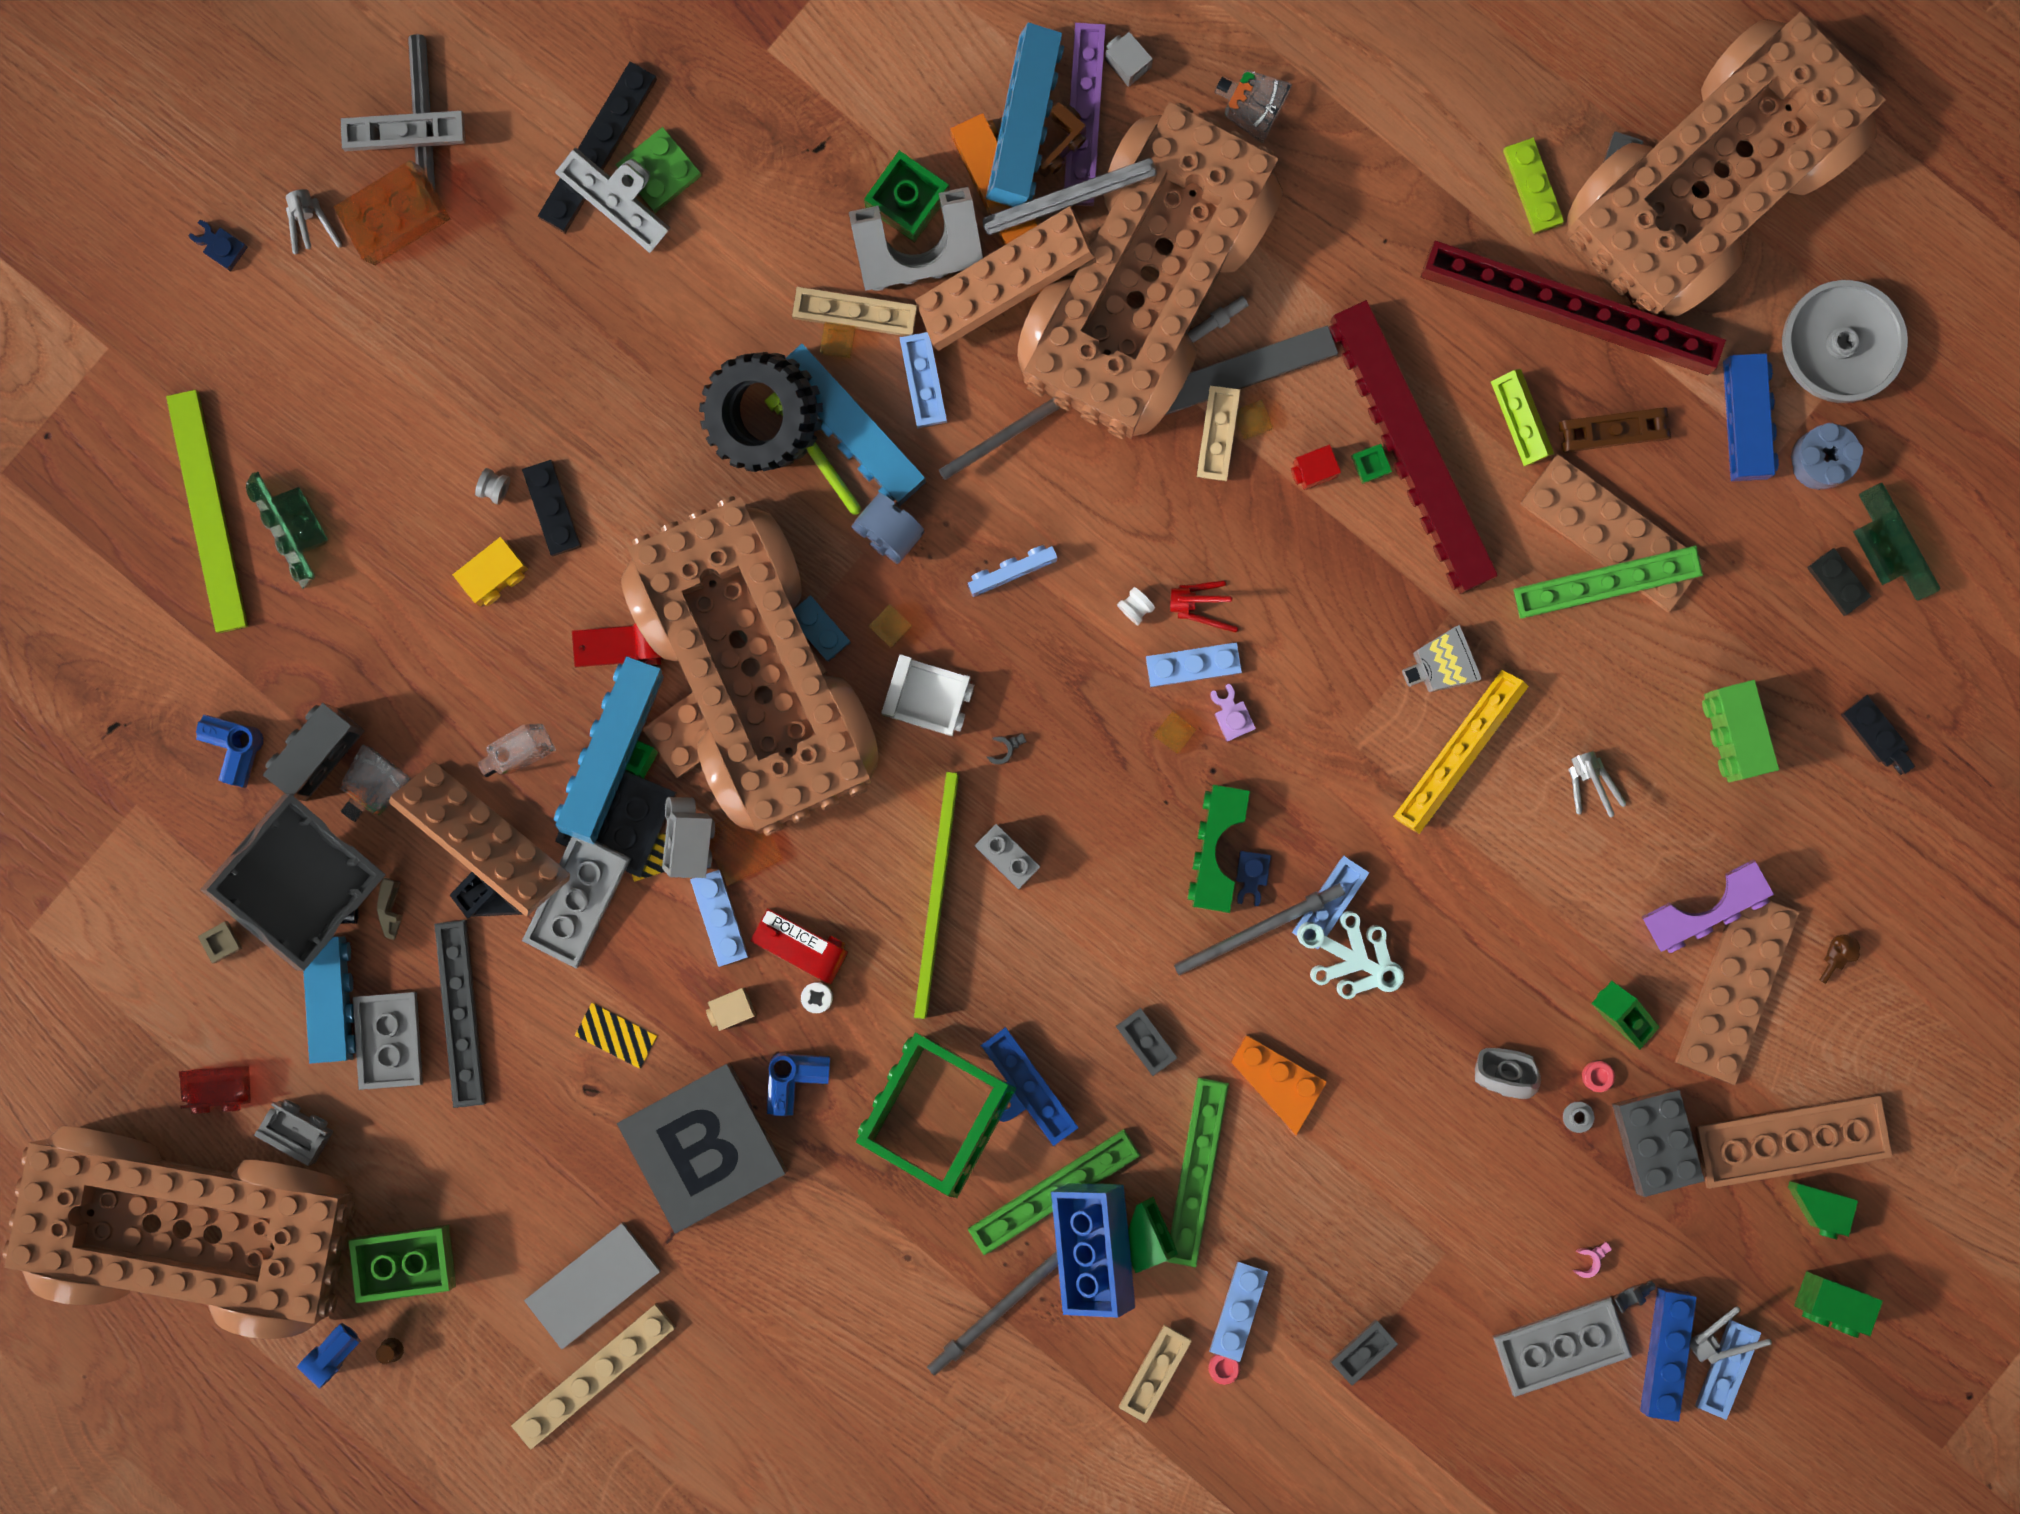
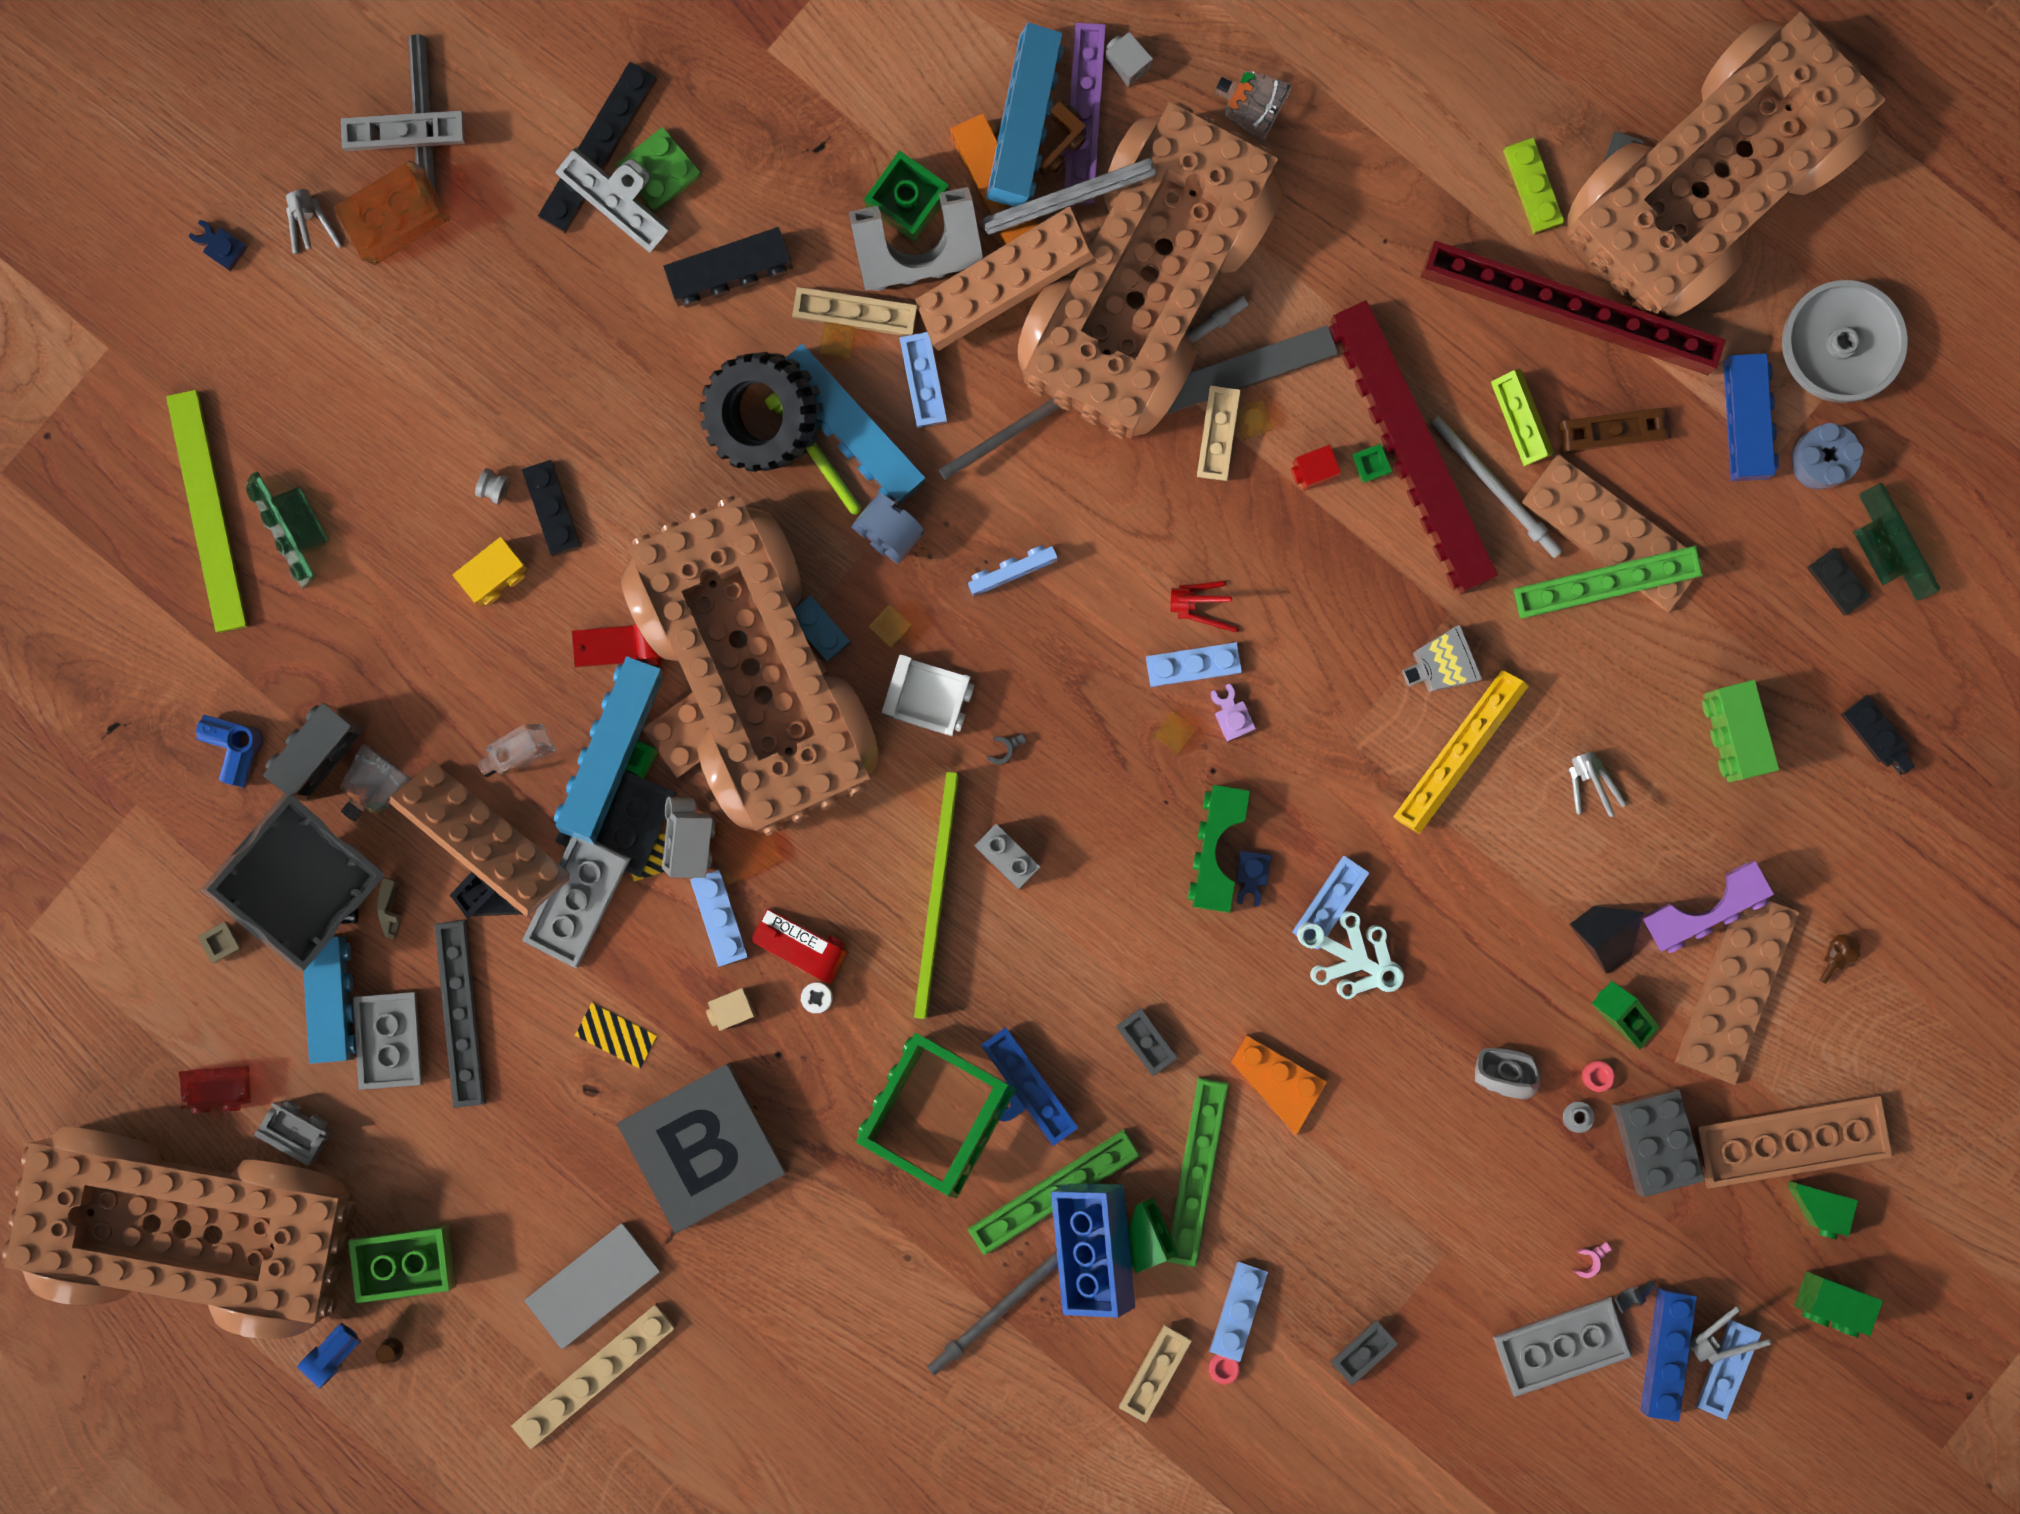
blue piece [767,1052,830,1116] -> none
white wheel [1117,587,1155,626] -> none
flat silver bar [1174,883,1345,976] -> none
none -> black brick [663,227,793,308]
none -> light grey bar [1430,416,1563,558]
none -> black slope [1569,906,1644,974]

